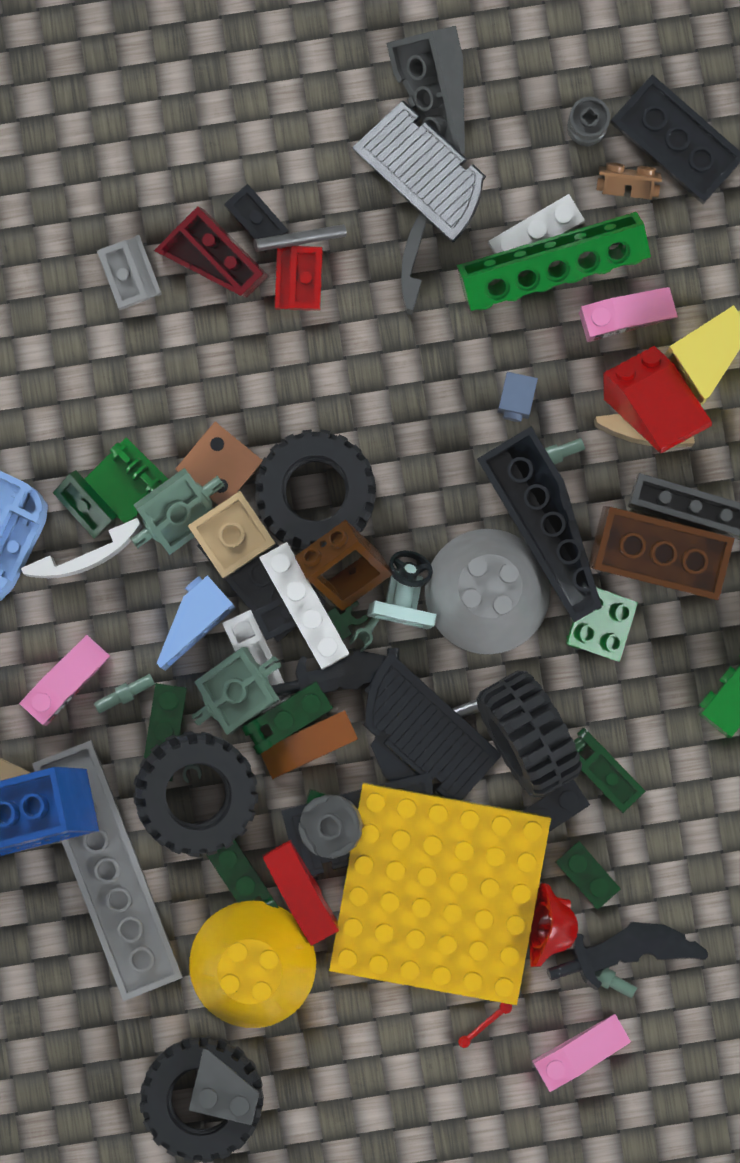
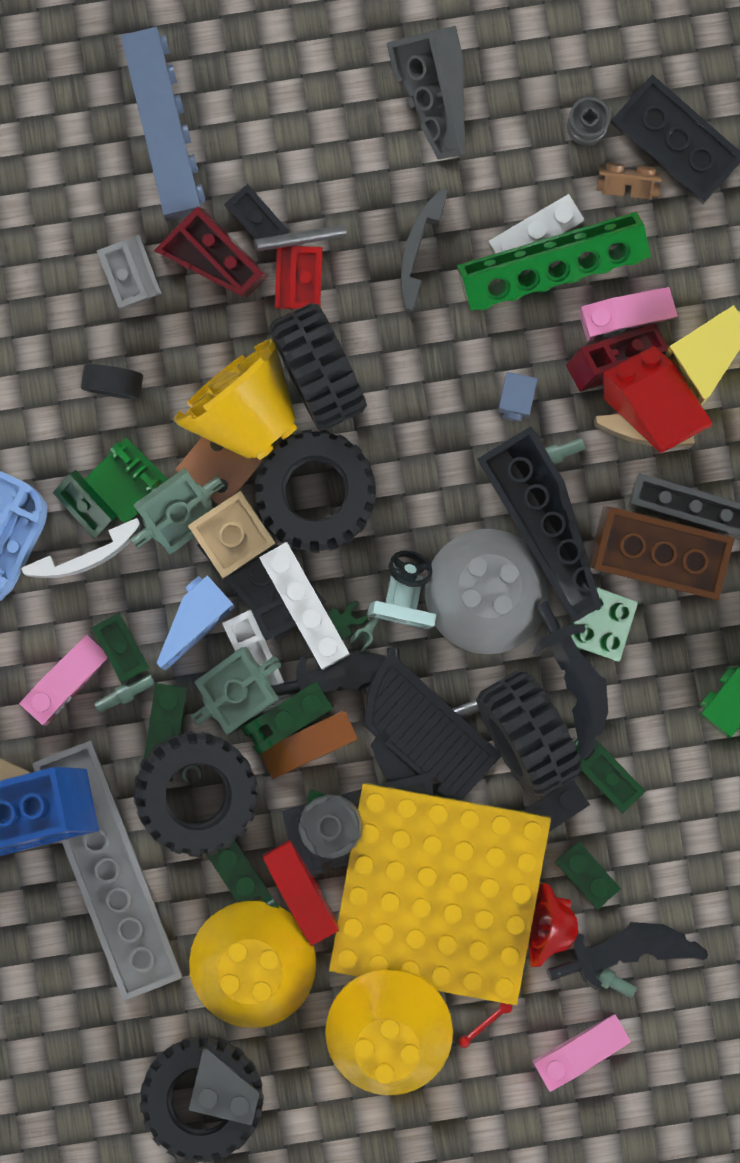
reddish brown window [295,519,393,611] -> none
piece [352,101,486,243] -> none
none -> black tyre [81,364,143,399]
none -> dark green plate [91,613,149,684]
none -> sand blue brick [121,27,206,221]
none -> yellow cone [174,339,297,460]
none -> black tyre [269,303,367,430]
none -> yellow cone [325,969,453,1095]
none -> black sword [533,600,608,759]
none -> dark red slope [566,323,669,392]

